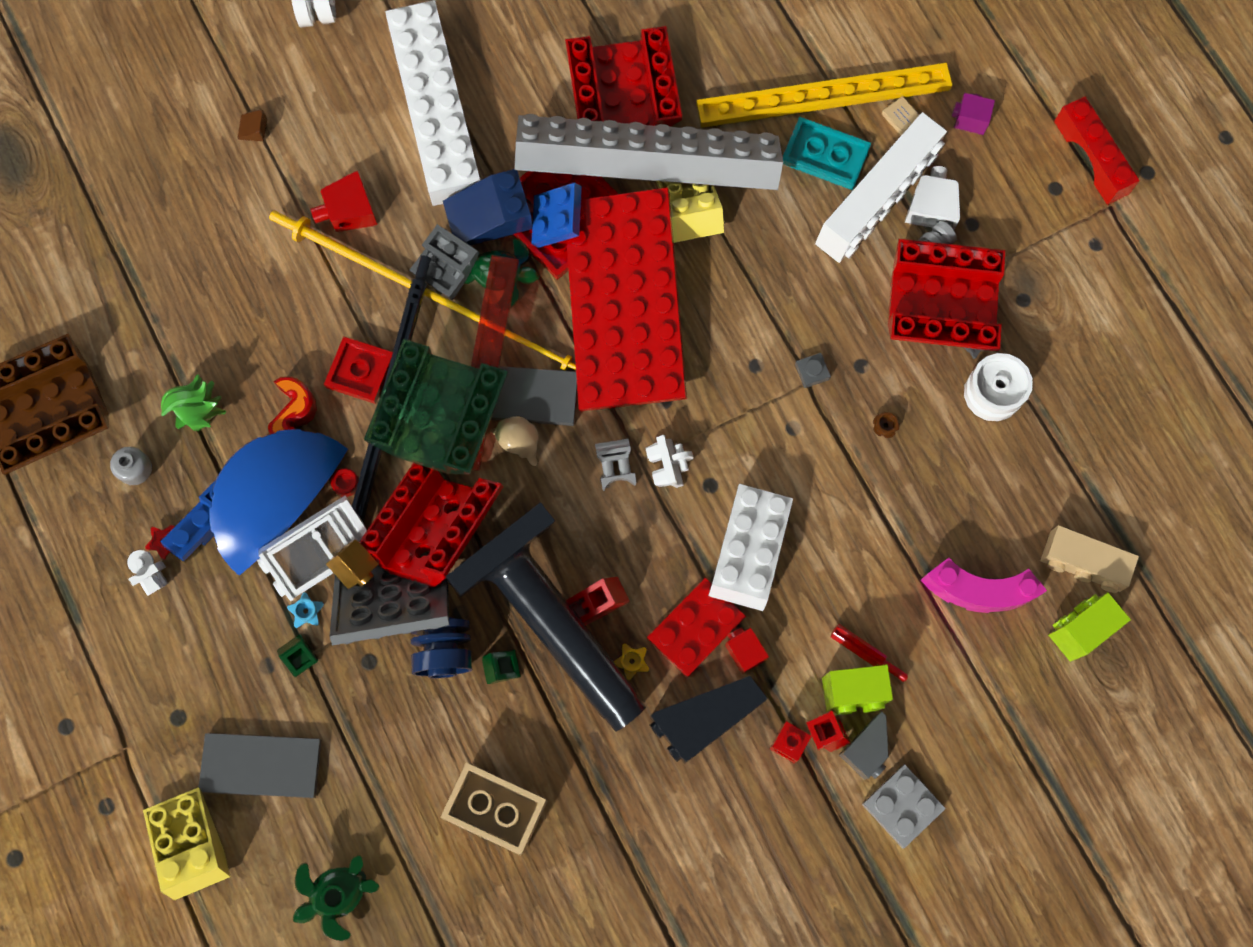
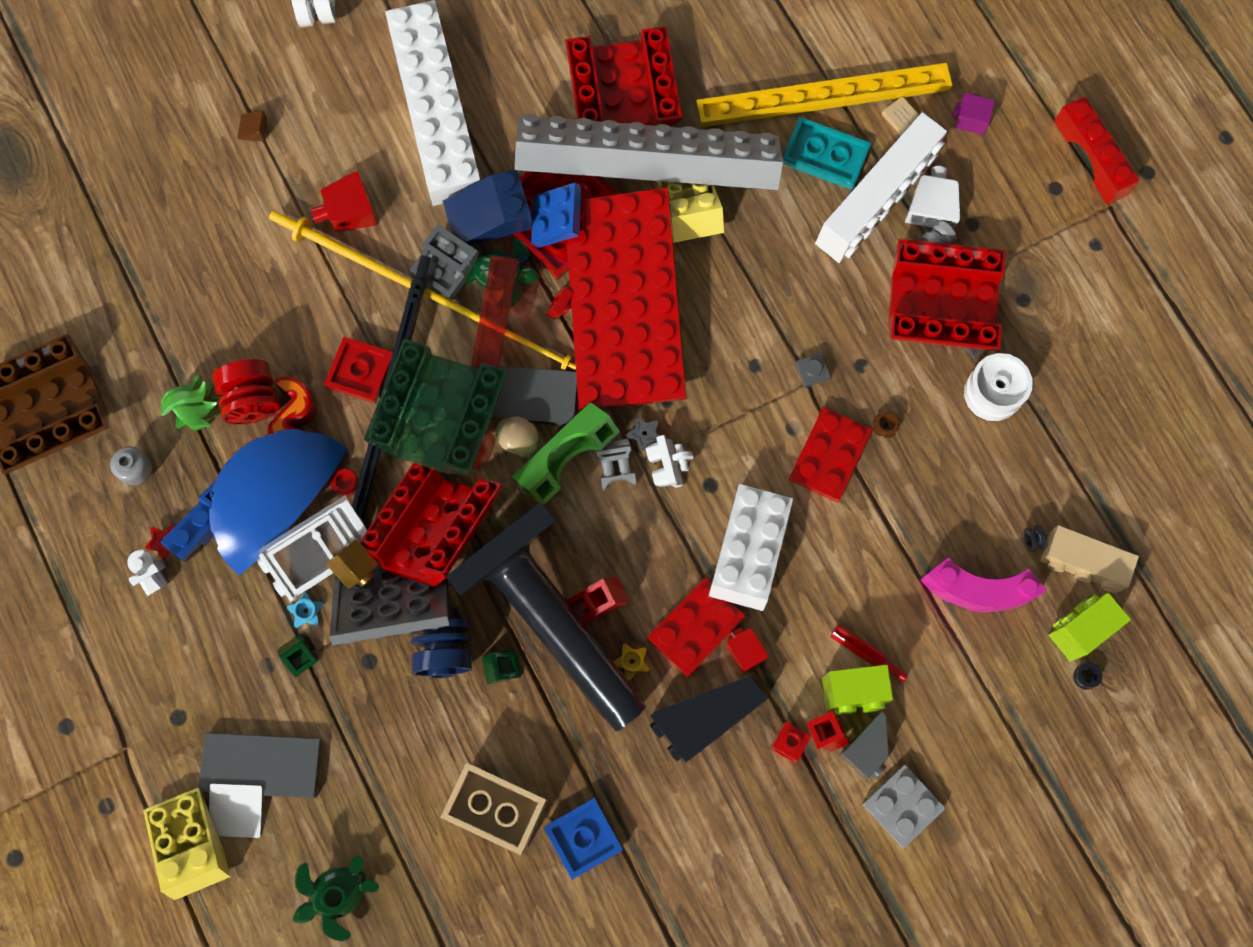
none -> white sticker [209,784,262,838]
none -> red wheel [212,359,280,425]
none -> bright green arch [512,403,620,505]
none -> blue plate [543,798,623,880]
none -> red plate [545,287,573,320]
none -> dark grey plate [626,417,659,451]
none -> red plate [788,407,872,503]
none -> black bush [1023,525,1047,552]
none -> black bush [1073,662,1103,690]

